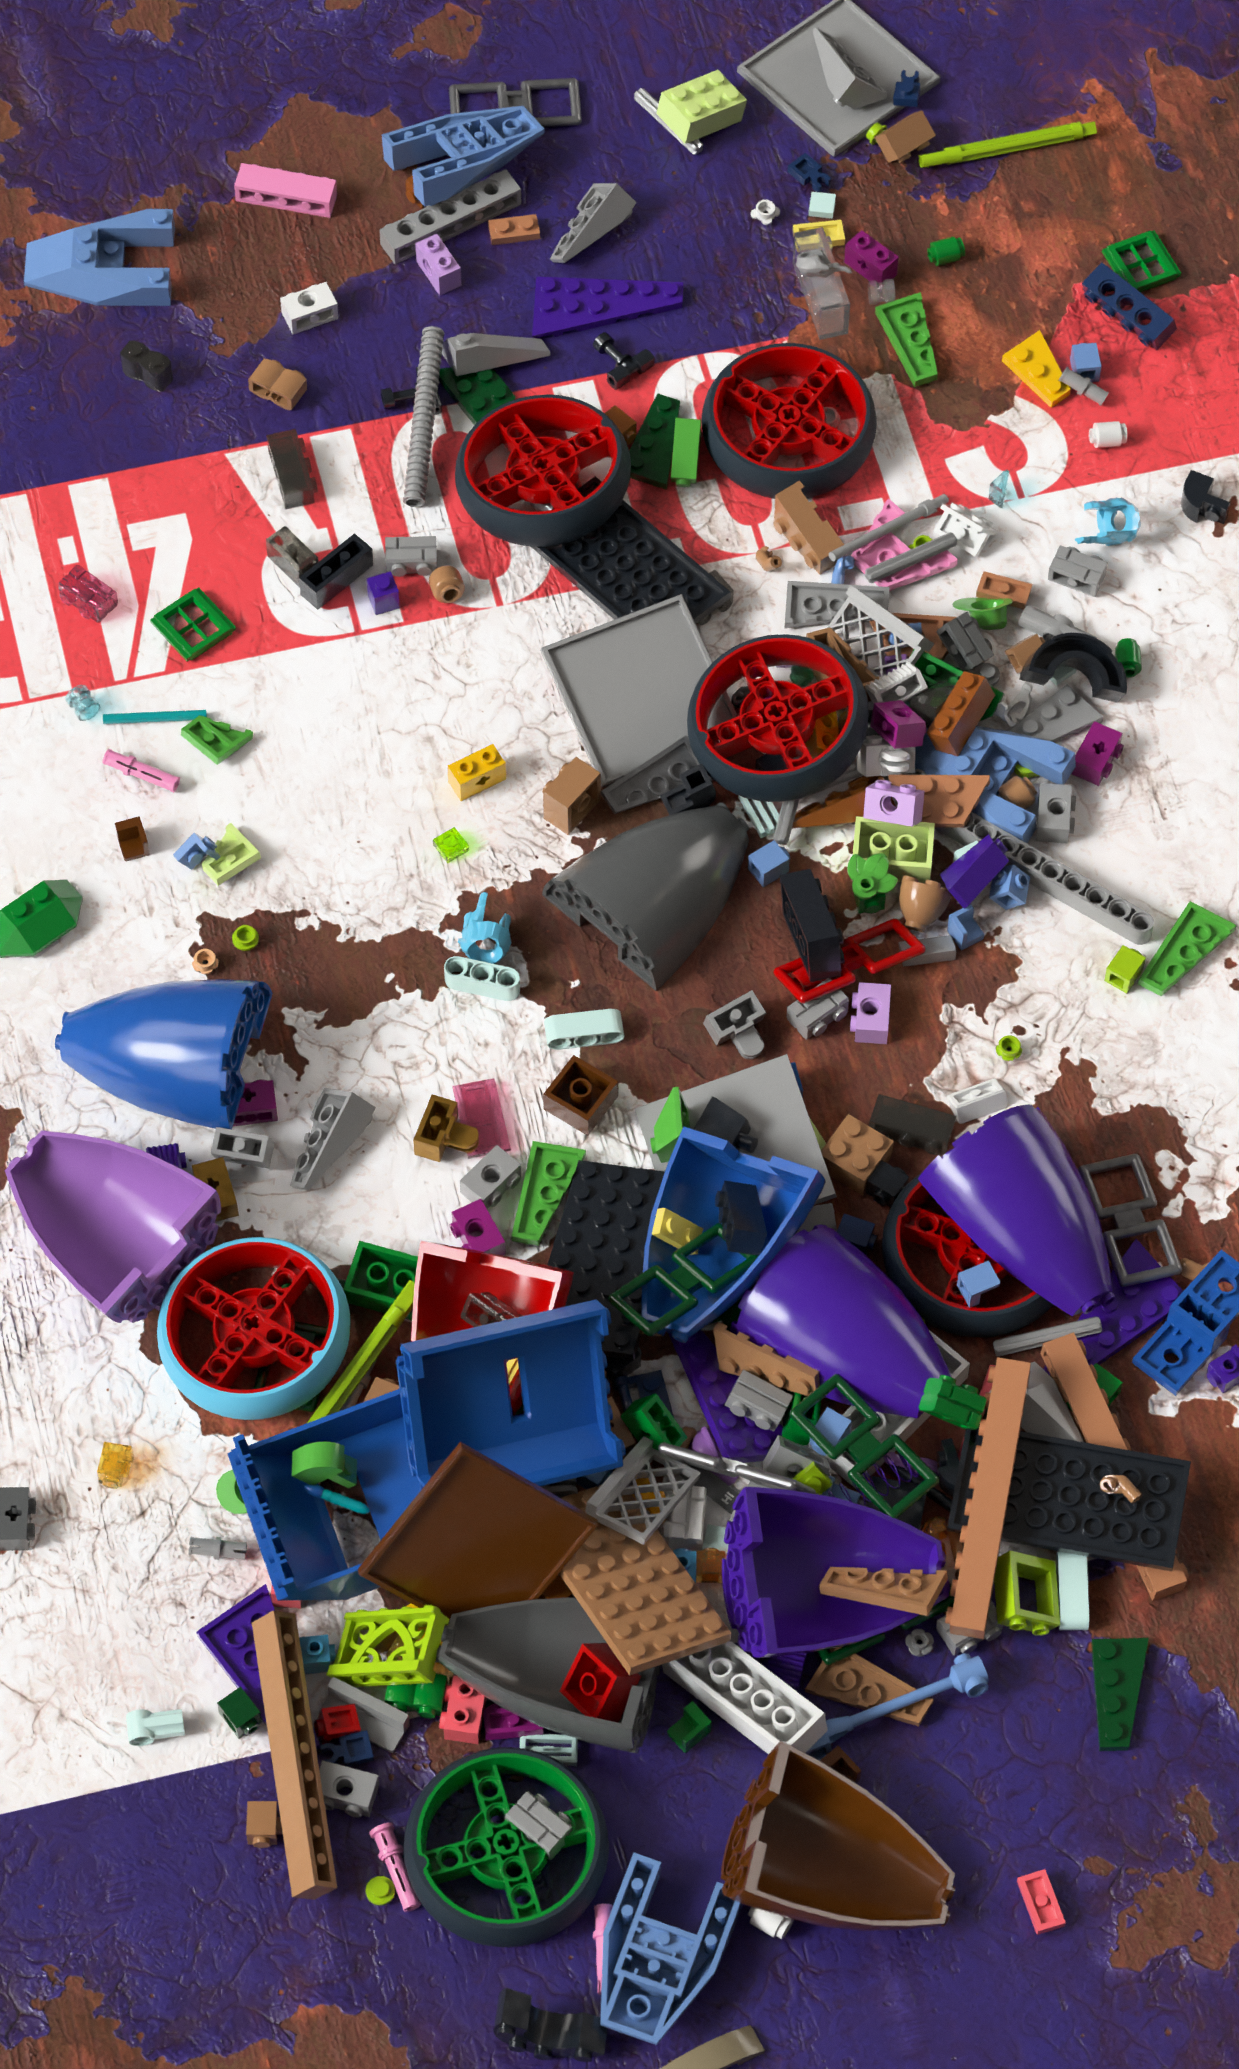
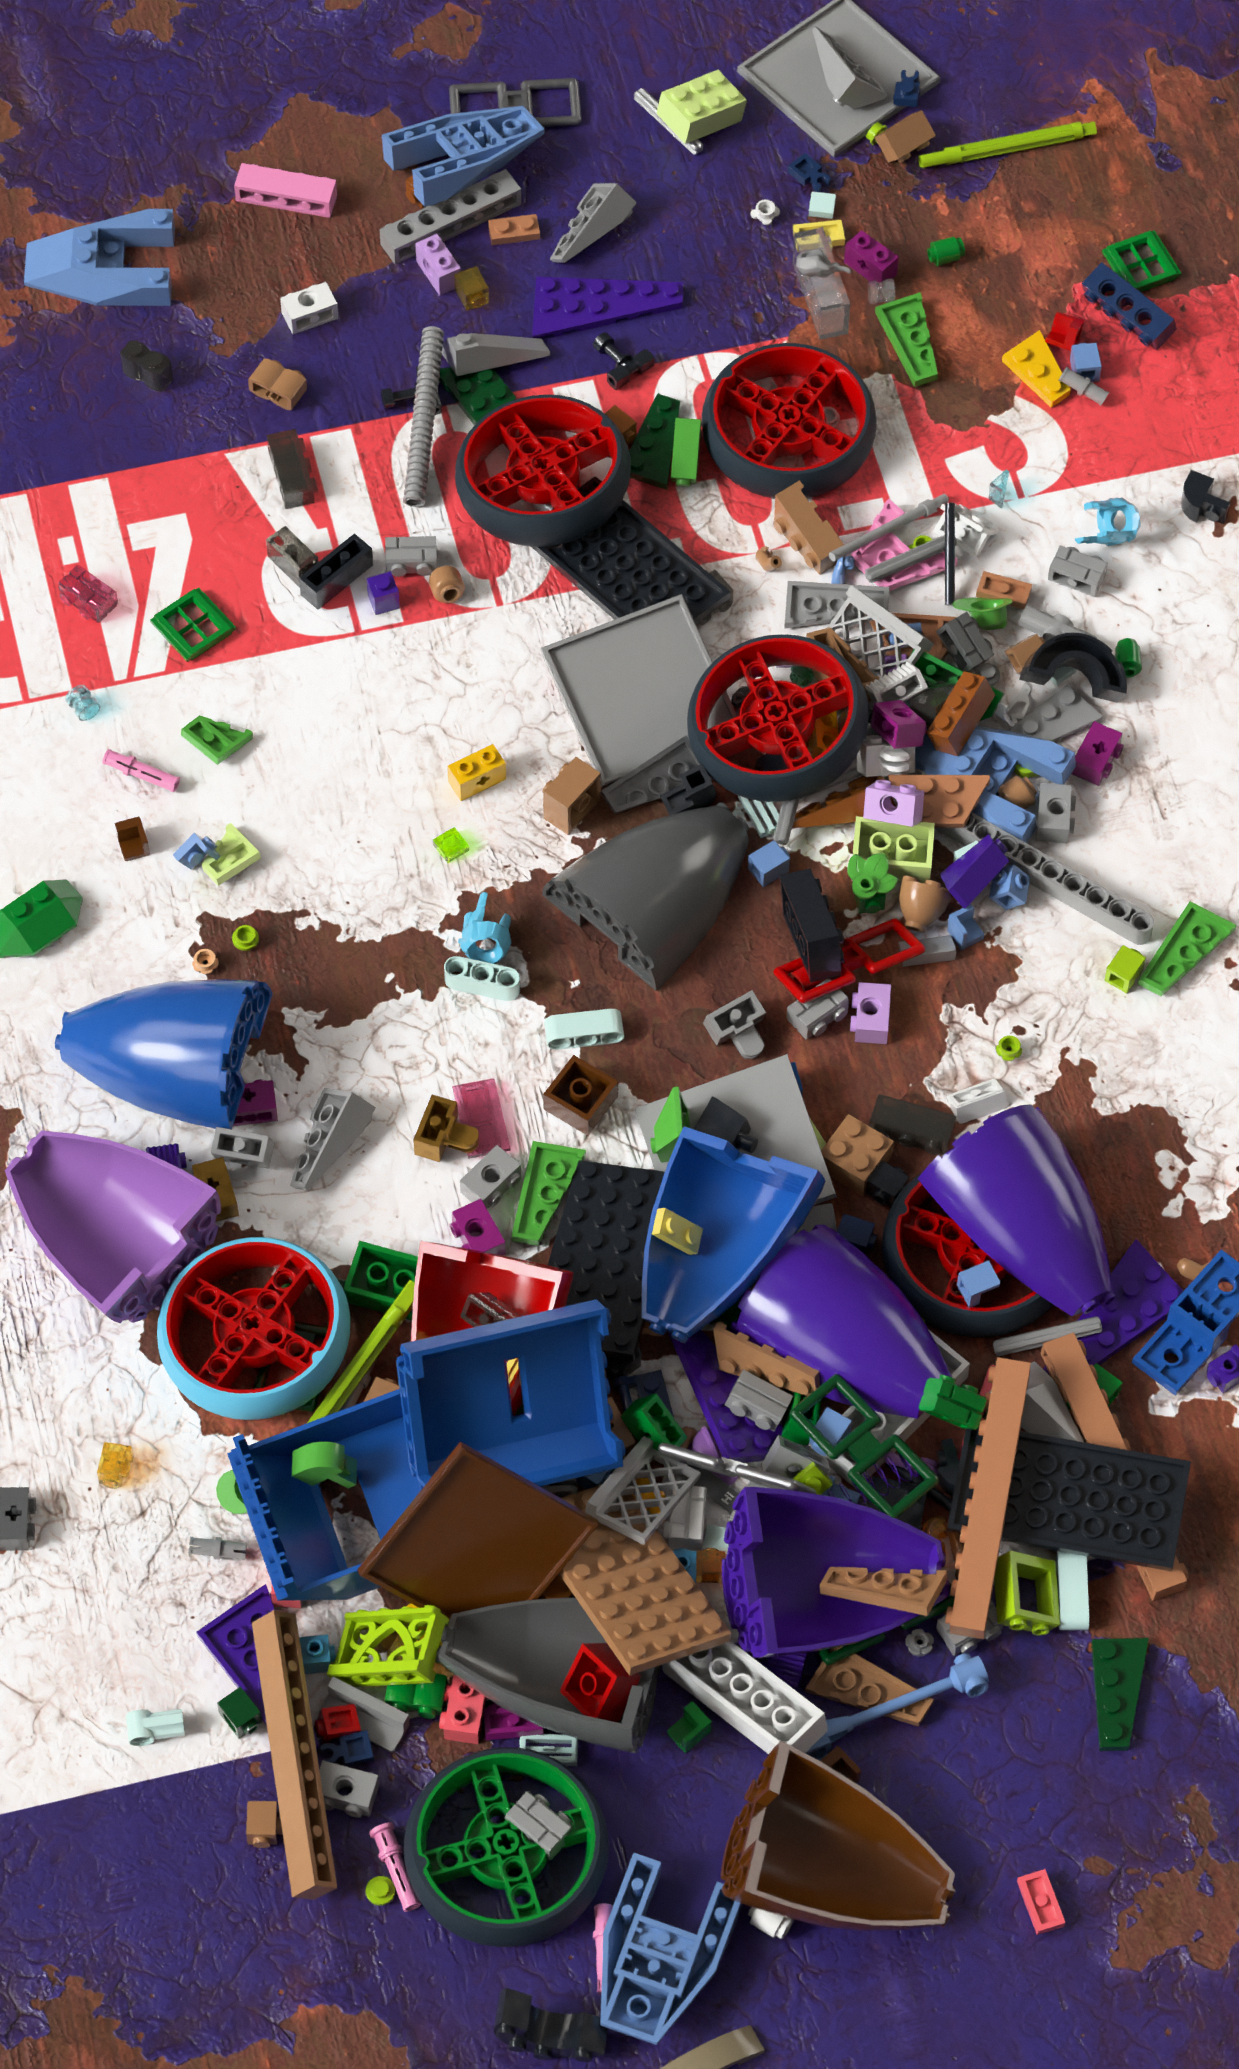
teal bar [103,710,207,724] -> none
teal piece [304,1484,370,1514] -> none
dark green bar [608,1223,758,1336] -> none
black brick [715,1180,767,1256] -> none
flat silver bar [1078,1154,1182,1287] -> none
white brick [1089,421,1127,448] -> none
medium nougat arm [1100,1475,1142,1504] -> none
none -> clear yellow brick [454,266,489,311]
none -> black bar [945,503,955,606]
none -> red panel [1045,312,1085,351]

